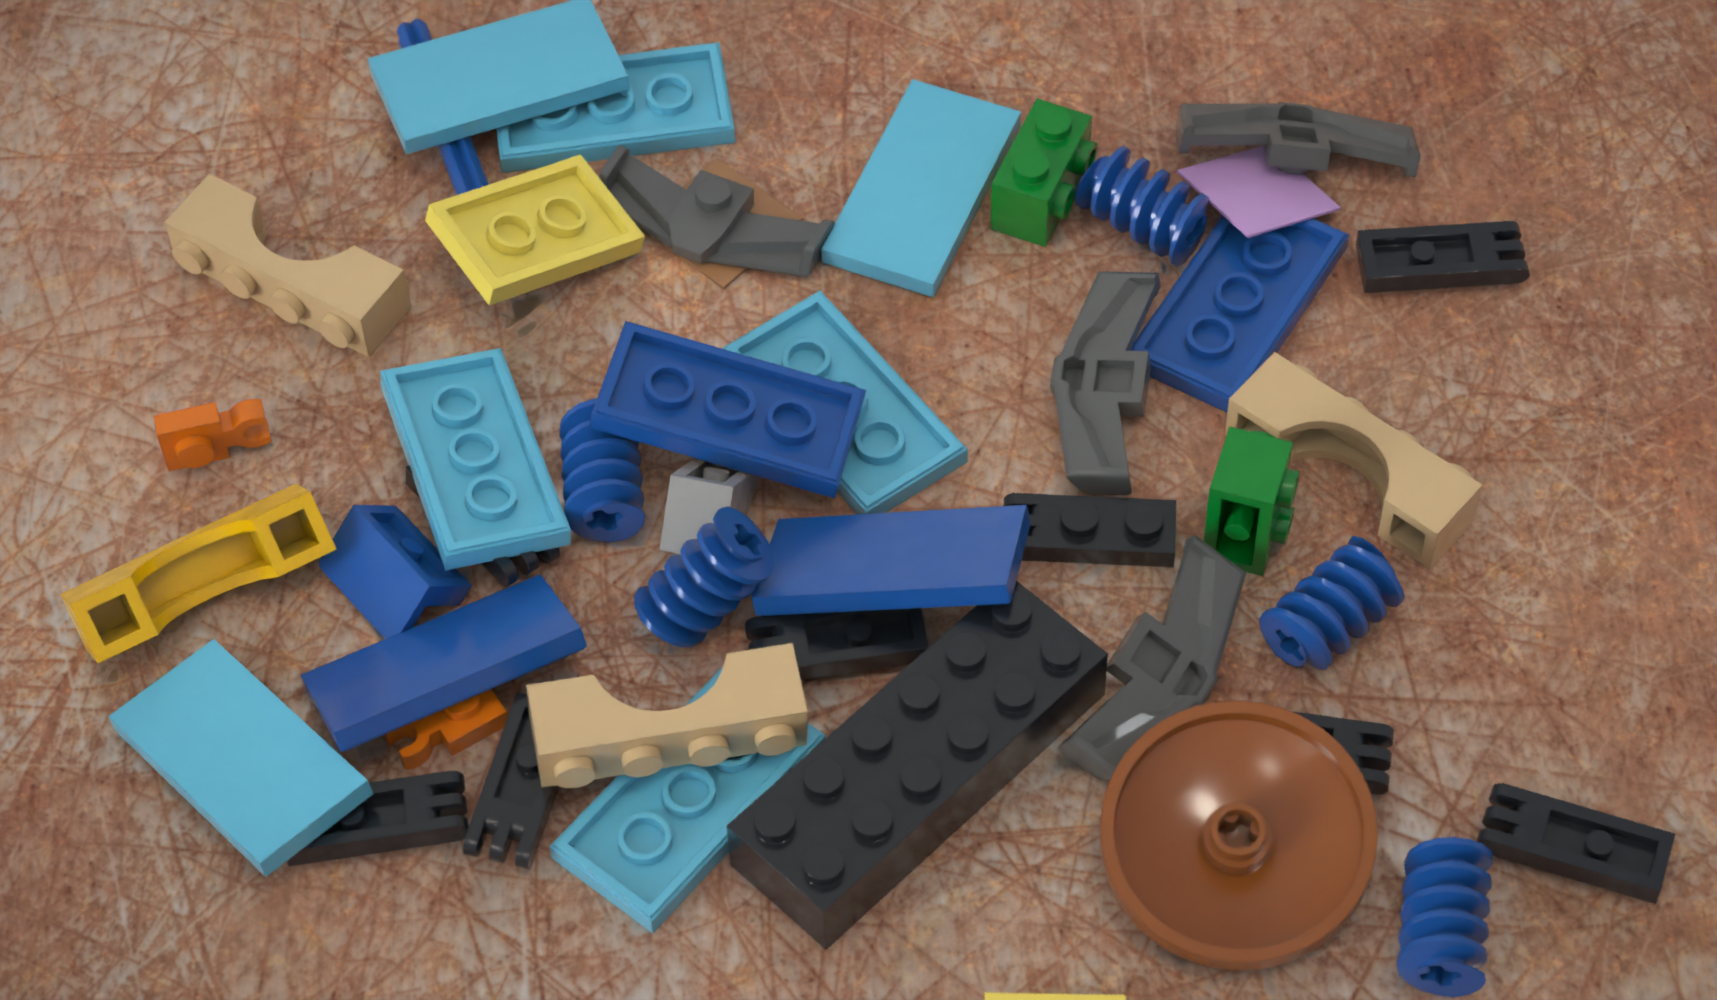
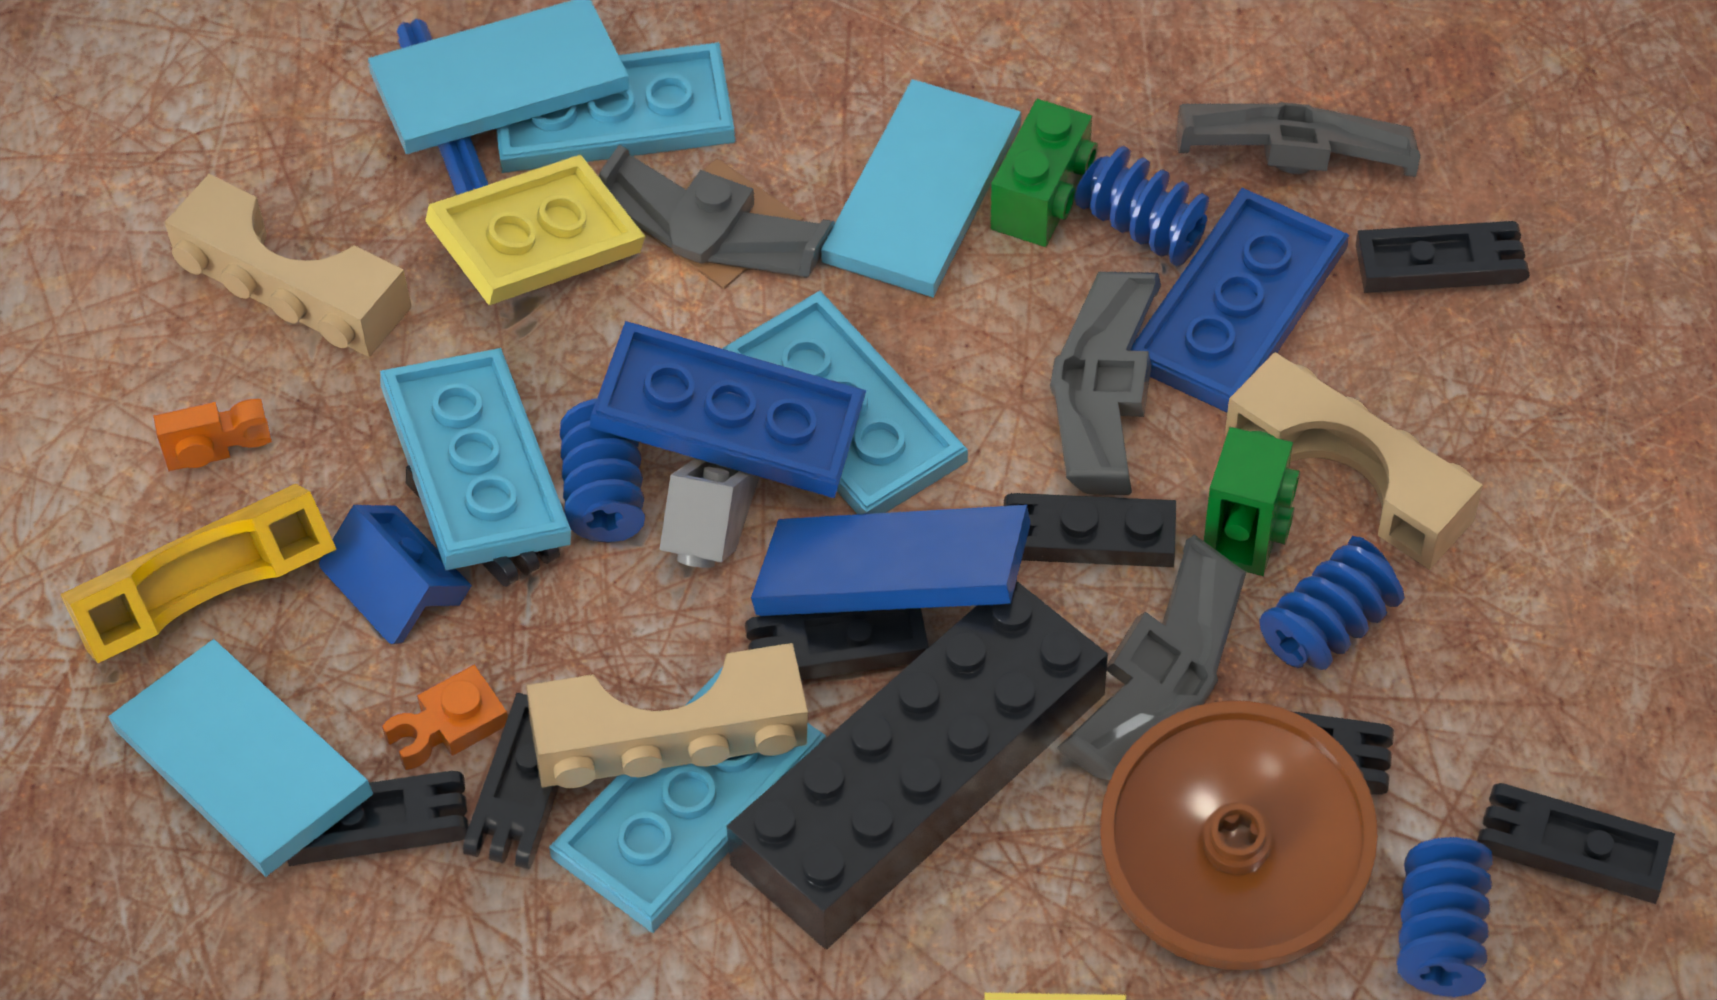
blue tile [300,574,587,752] -> none
blue piece [634,506,774,648] -> none
lavender piece [1177,145,1341,238] -> none

